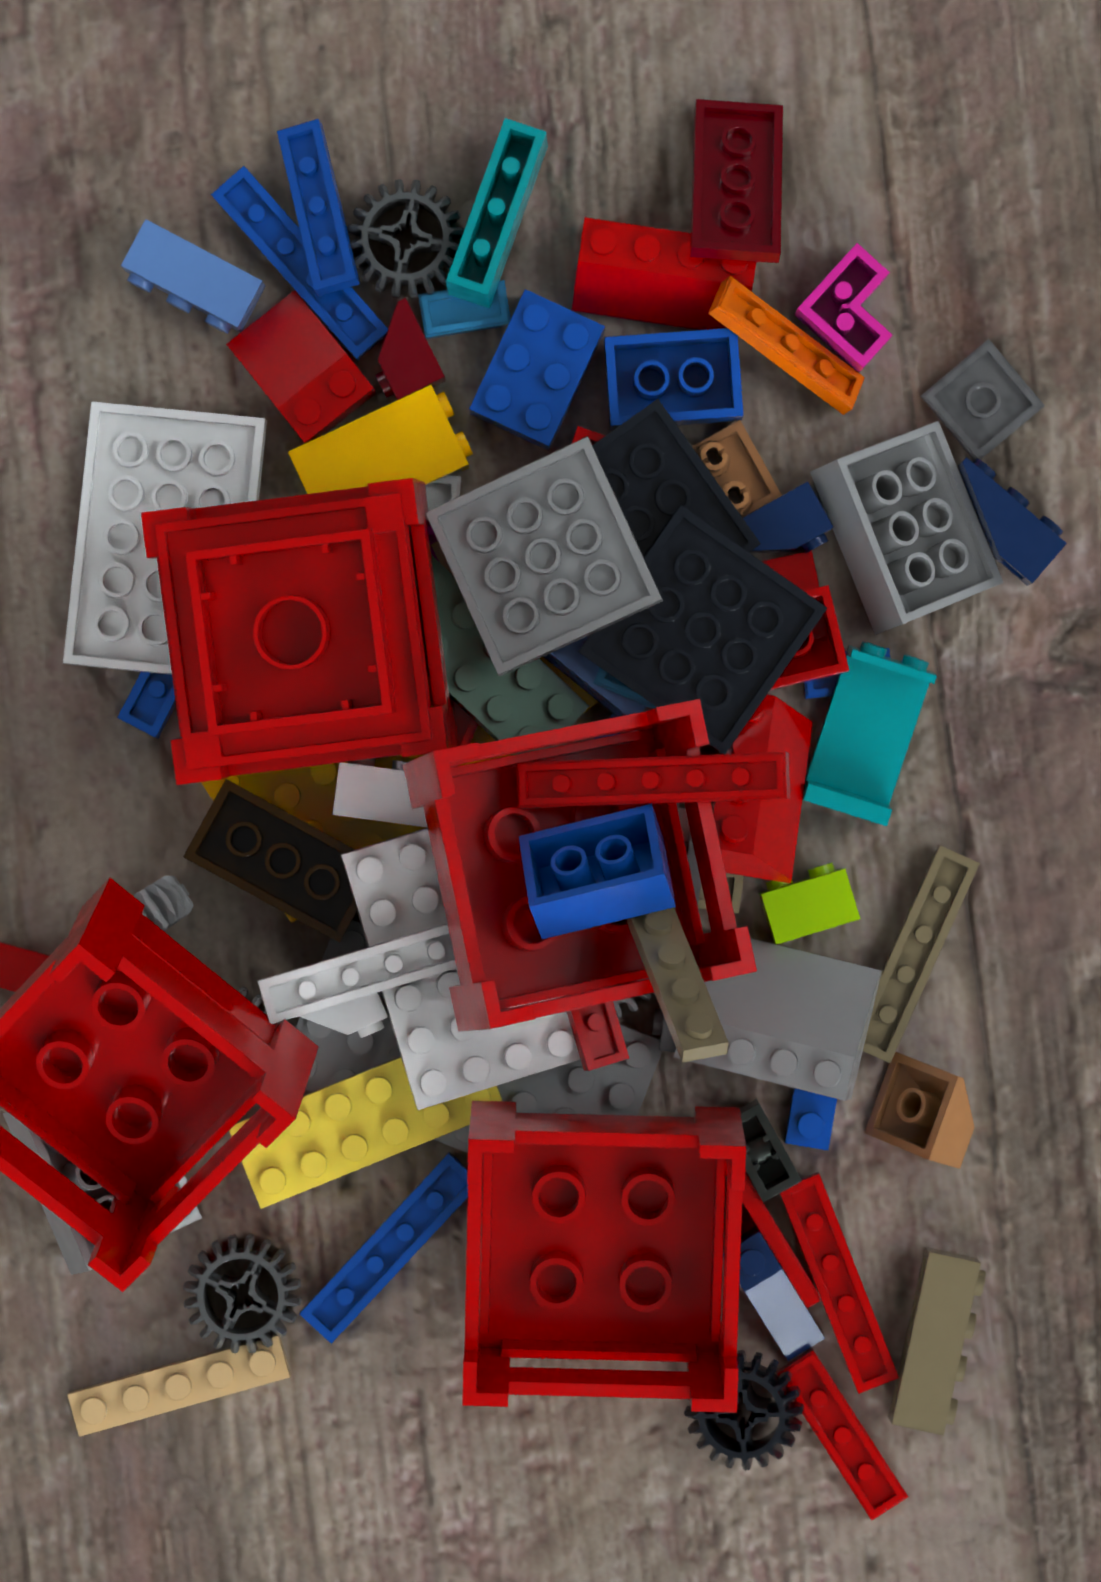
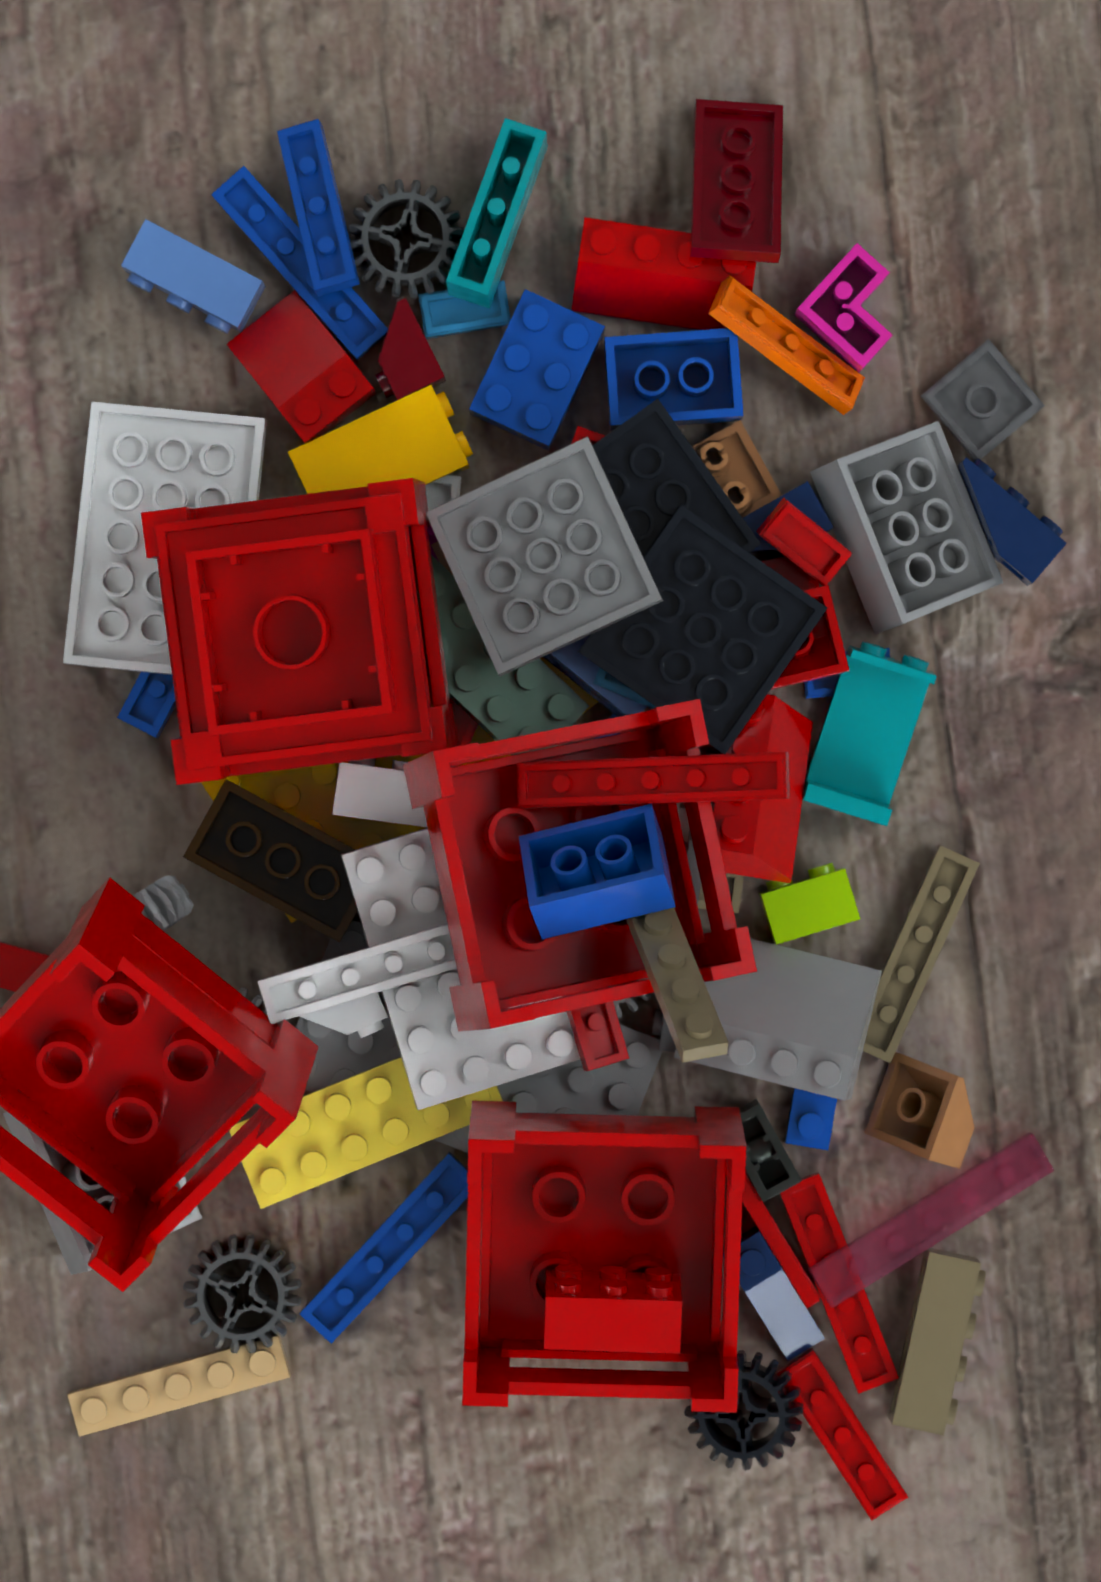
none -> red brick [544,1264,682,1354]
none -> red tile [756,498,853,586]
none -> clear pink tile [808,1132,1055,1308]

